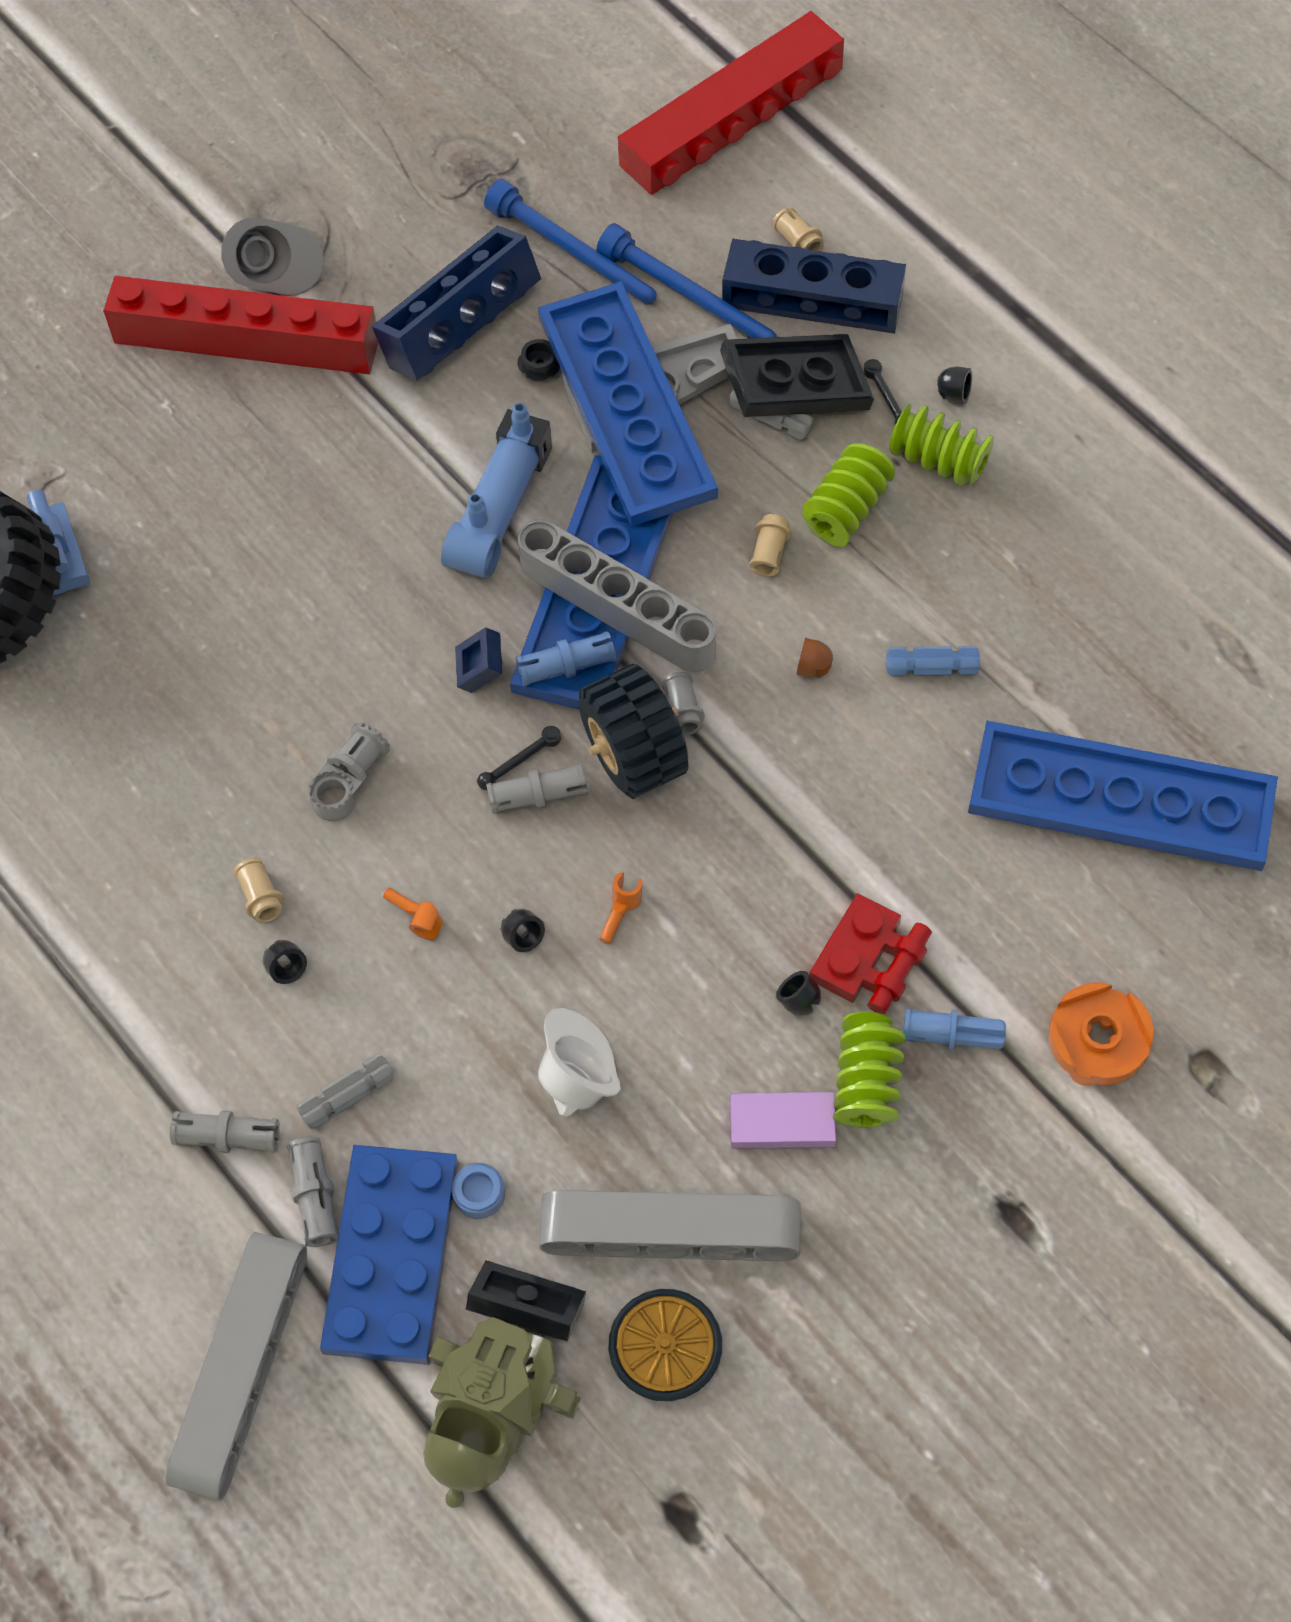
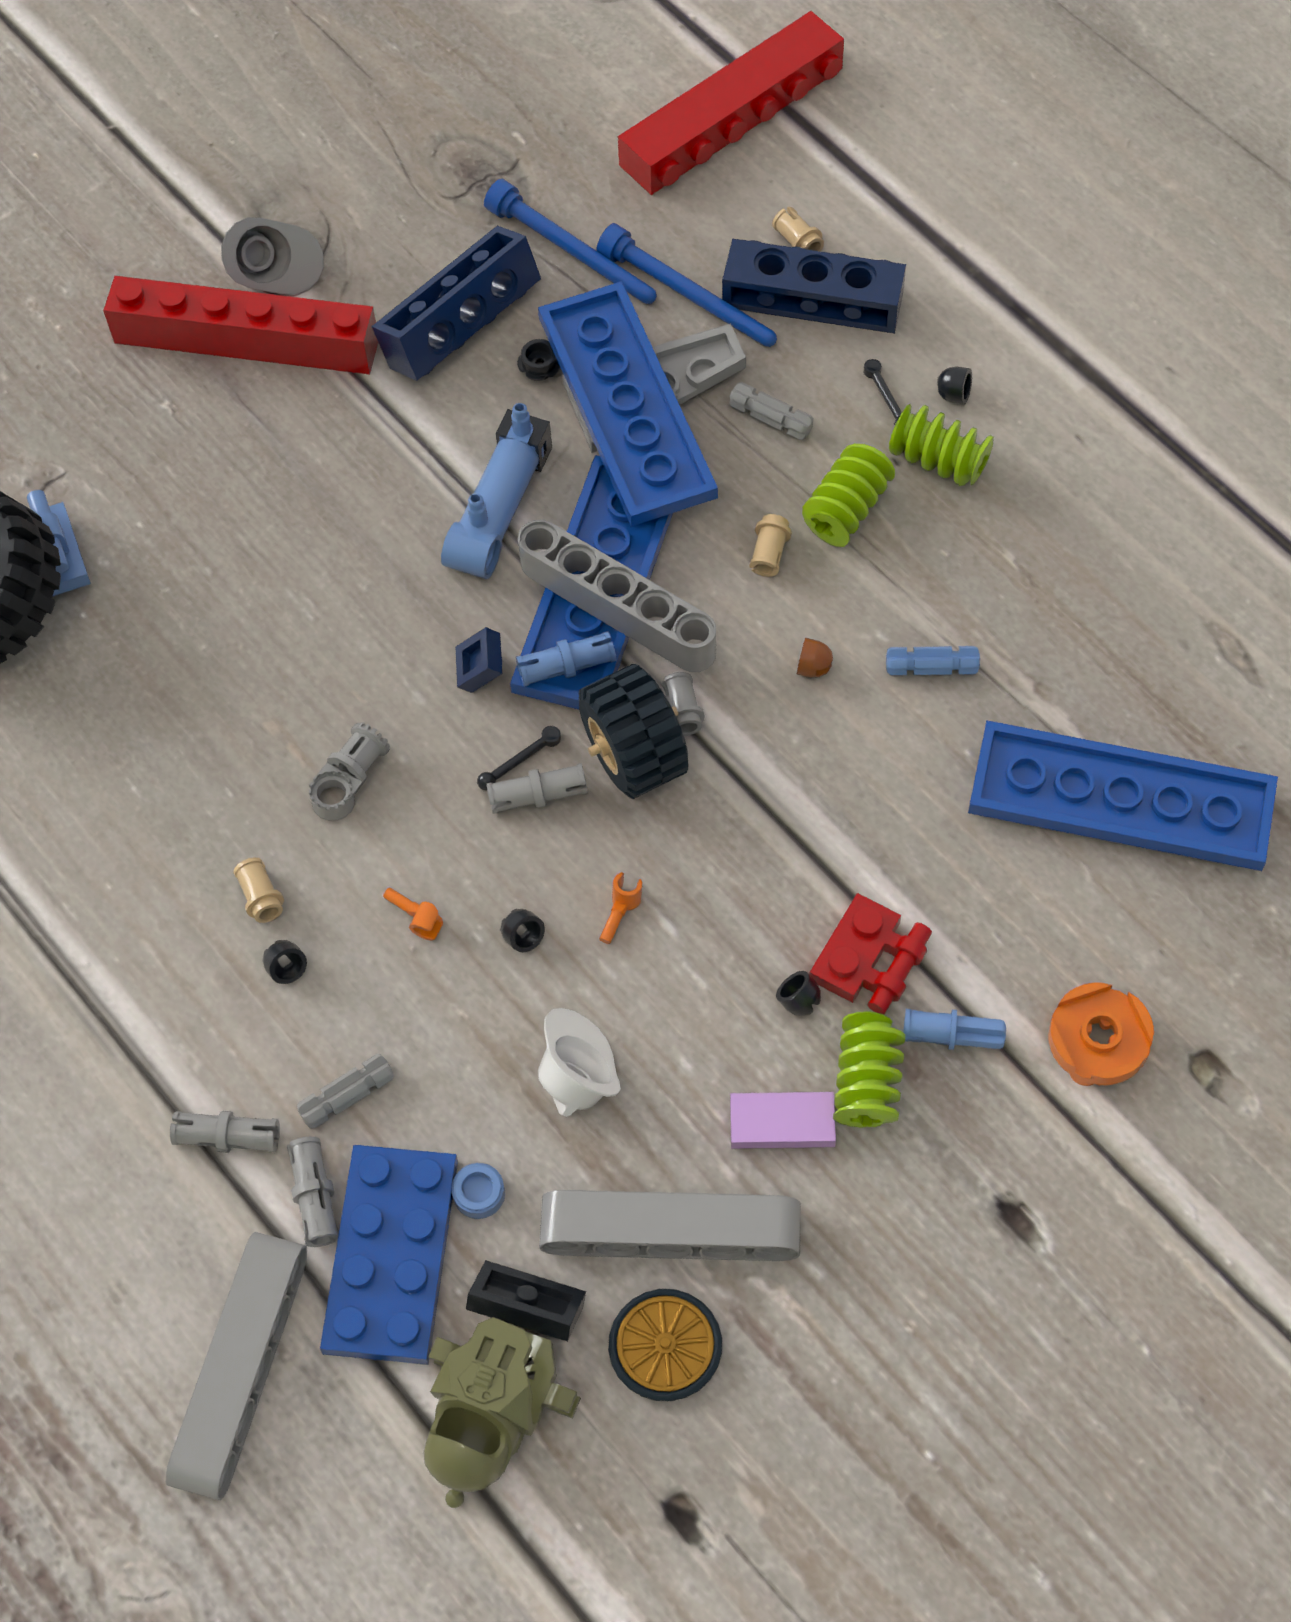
black tile [720,334,874,417] -> none

